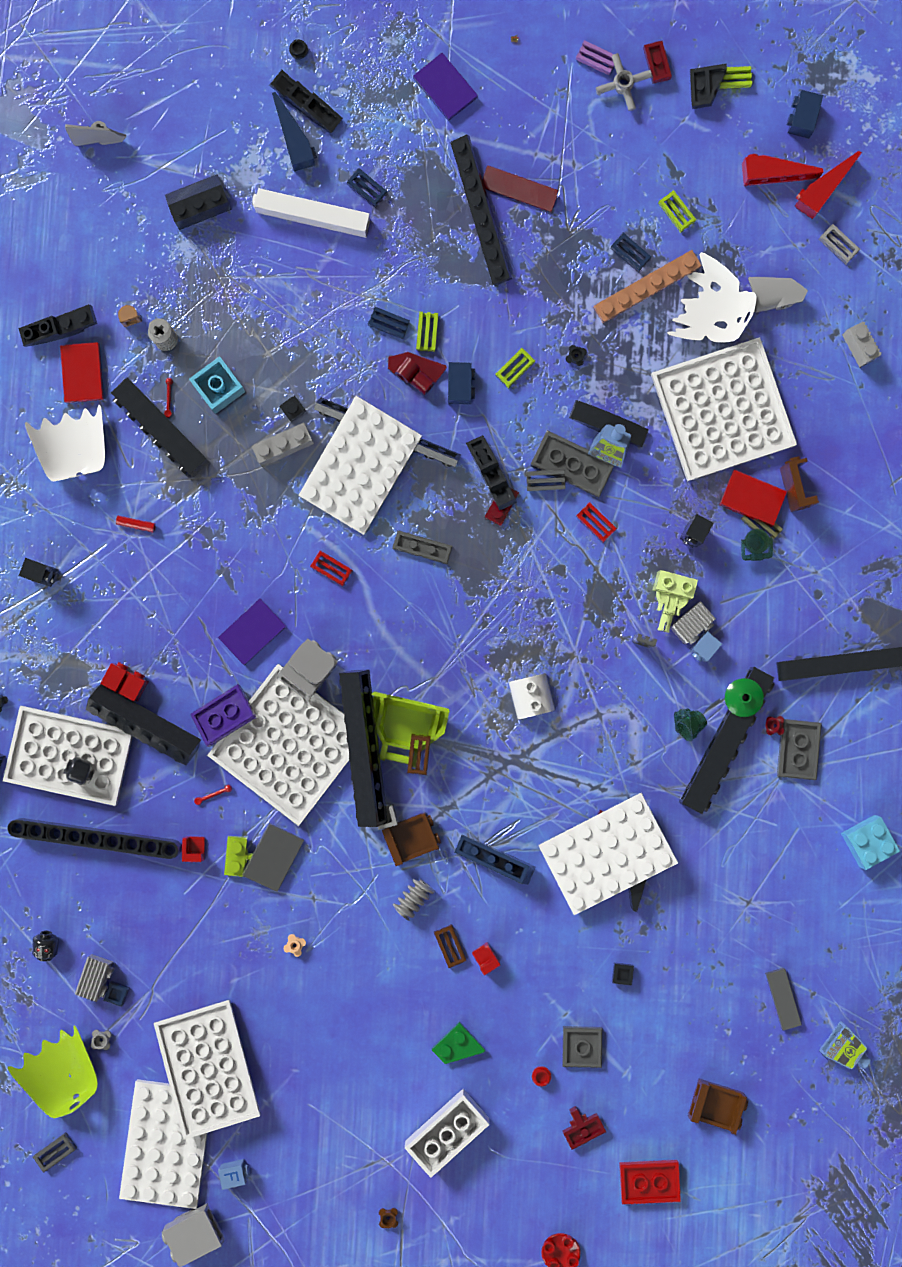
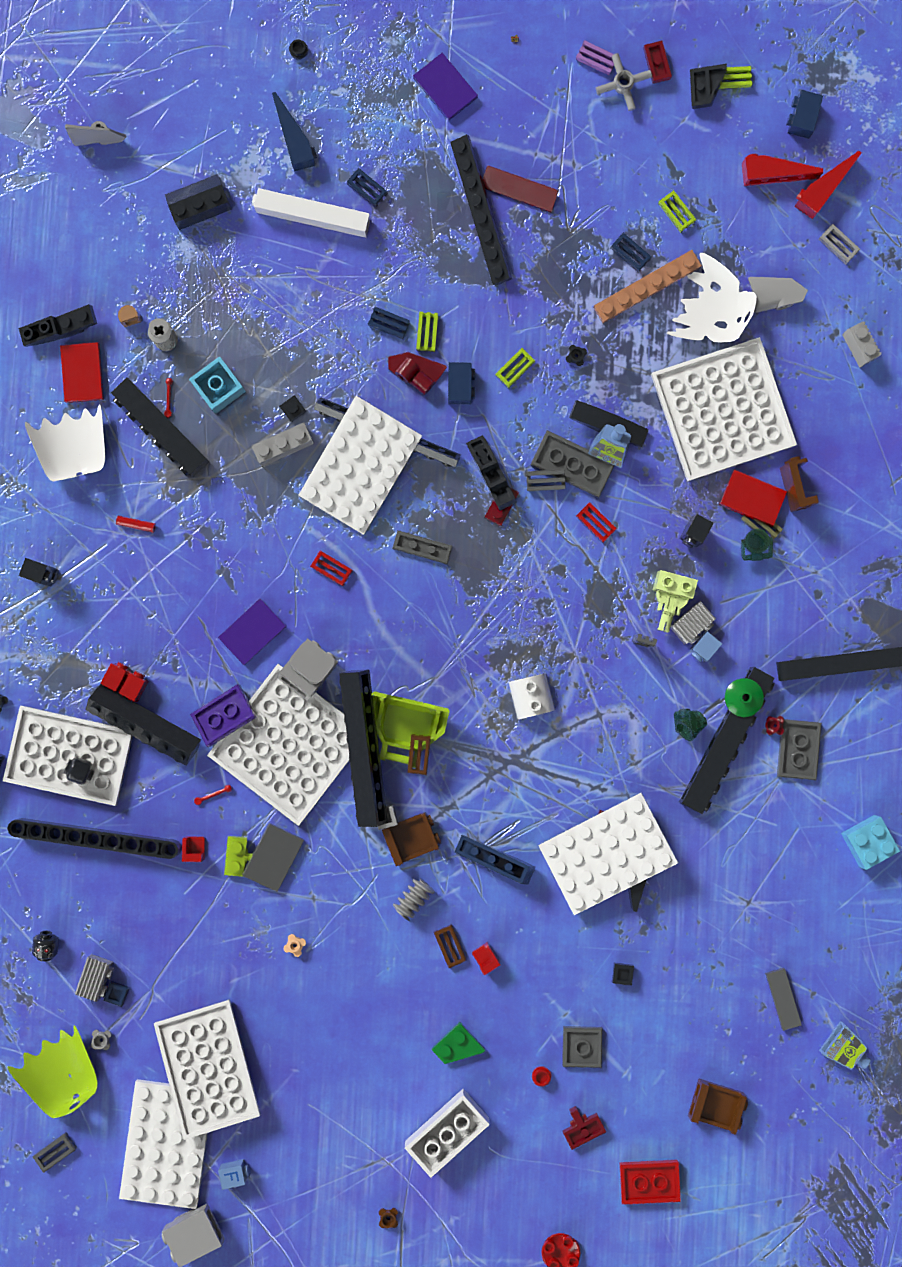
black slope [269,69,343,133] -> none

